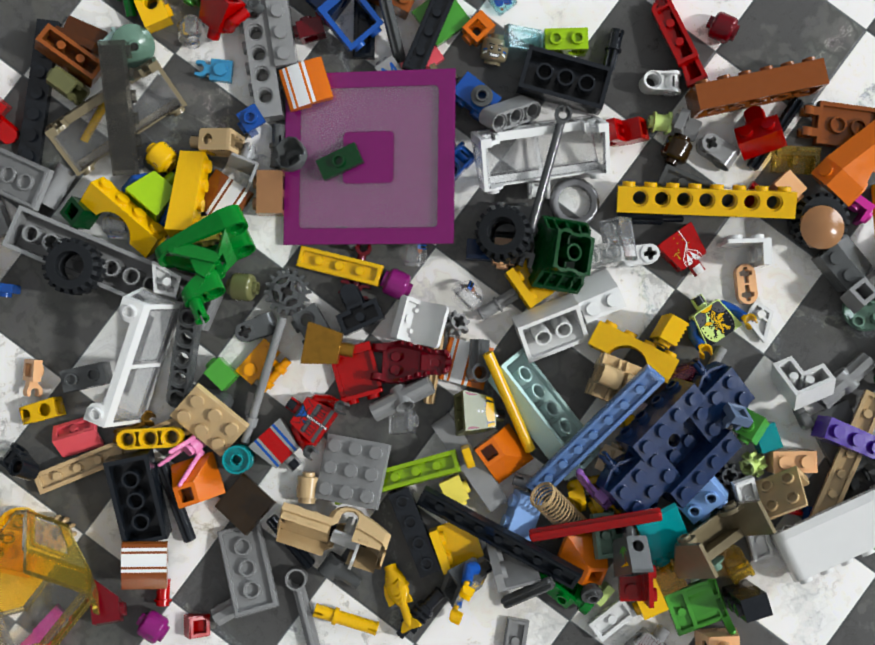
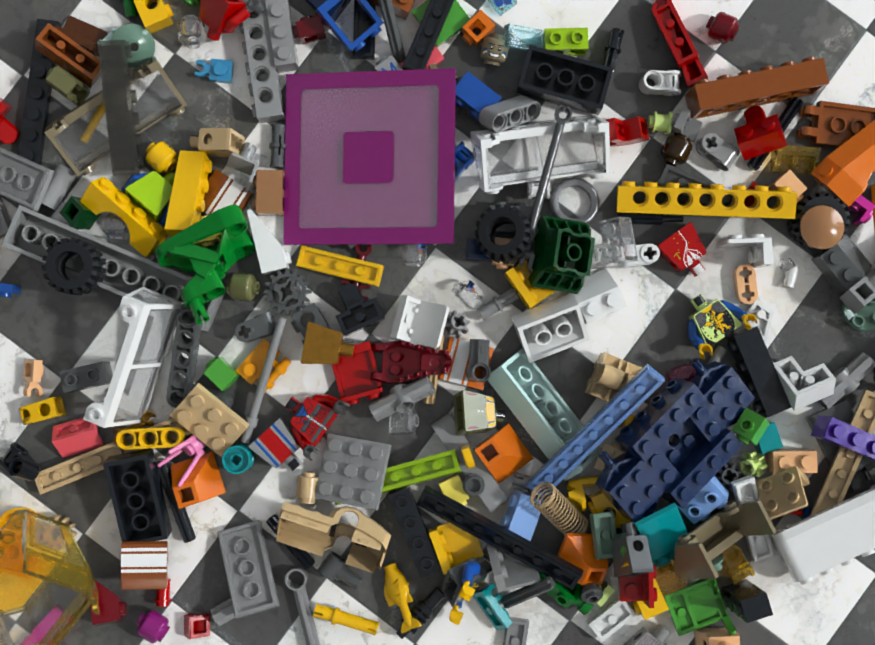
white piece [152,261,182,299] -> none
dark brown tile [215,473,276,535] -> none
blue bracket [236,104,266,138] -> none
dark grey hair [275,136,308,172] -> none
orange slope [278,56,333,112] -> none
dark green plate [316,142,364,181] -> none
white bracket [330,517,360,570] -> none
magenta head [380,268,413,300] -> none
dark grey plate [471,85,493,107] -> none
yellow piece [483,351,535,453] -> none
red axle [529,507,662,542] -> none
medium lavender piece [576,468,613,511] -> none
yellow arch [588,320,679,385] -> none
yellow brick [650,313,689,349] -> none
sand blue tile [722,402,754,431] -> none
light grey tile [792,407,814,430] -> none
none -> white slope [247,209,292,275]
none -> dark grey plate [463,474,485,496]
none -> teal plate [473,584,513,630]
none -> black brick [727,326,791,417]
none -> arm [778,257,798,288]

